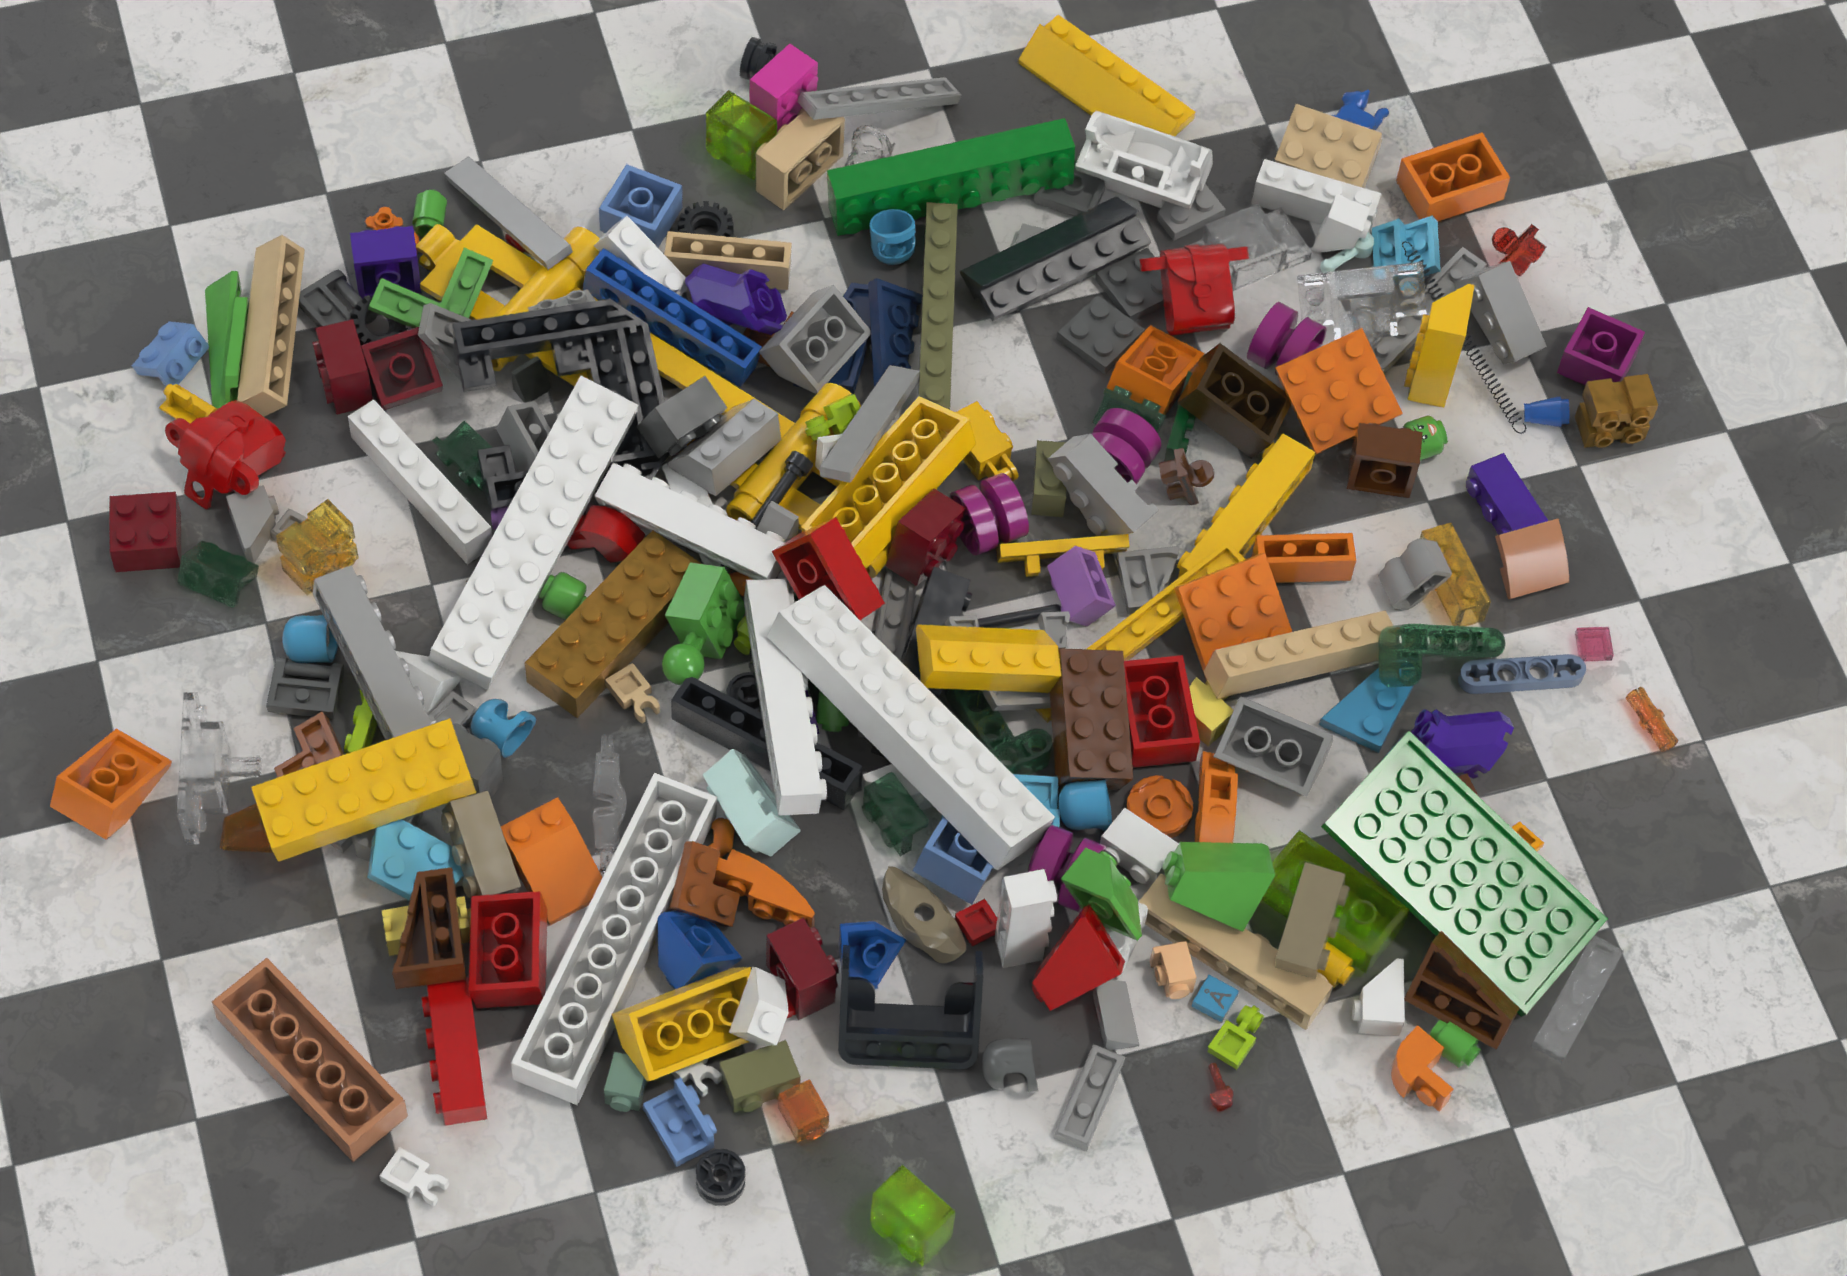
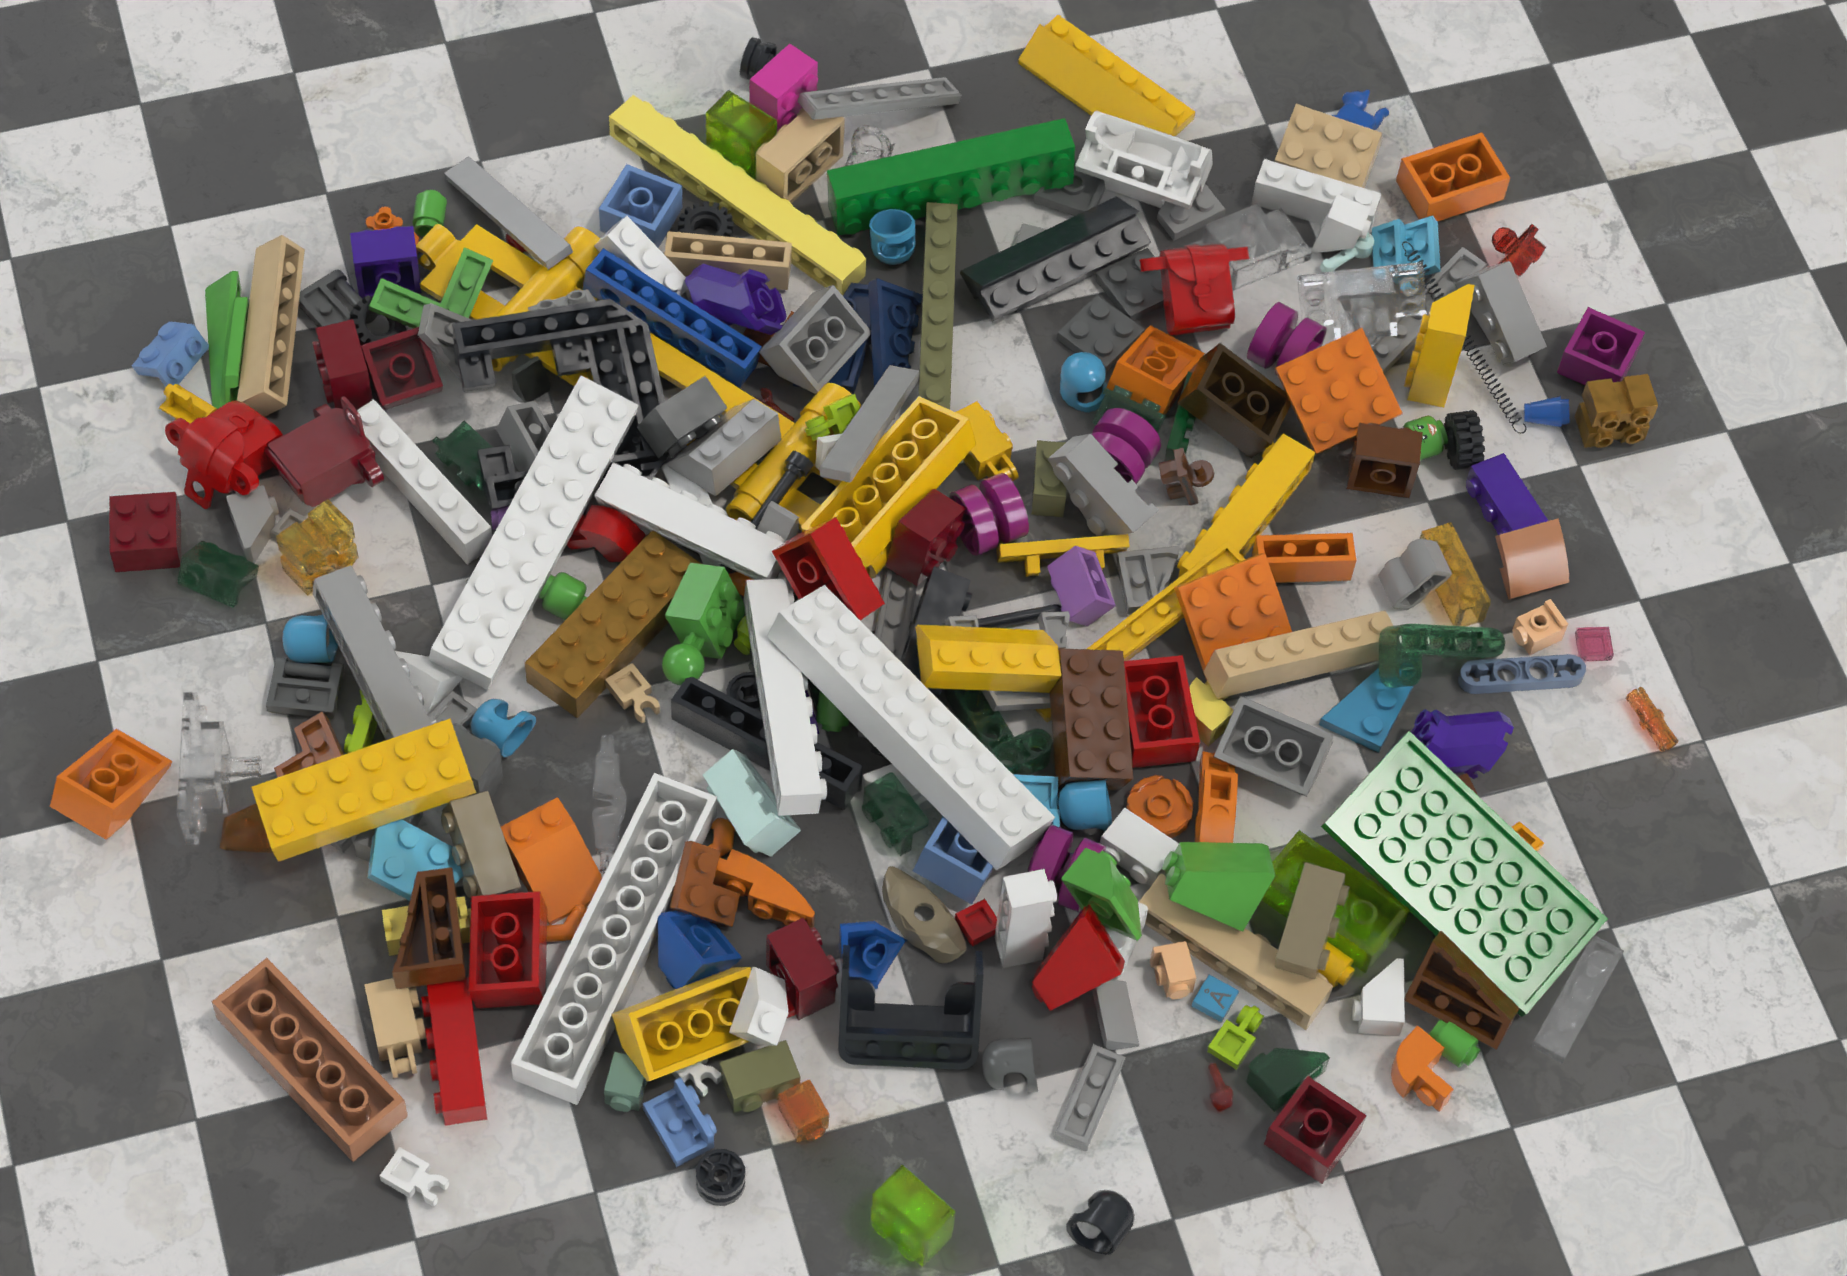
none -> dark red piece [264,396,384,507]
none -> tan brick [364,978,426,1079]
none -> orange arm [547,905,587,942]
none -> light yellow brick [609,95,866,296]
none -> clear red hand [754,388,795,422]
none -> dark azure helmet [1060,352,1108,412]
none -> black helmet [1066,1190,1135,1255]
none -> clear green slope [1246,1048,1330,1112]
none -> dark red brick [1264,1076,1367,1184]
none -> black tyre [1444,410,1485,470]
none -> light nougat brick [1512,599,1568,656]

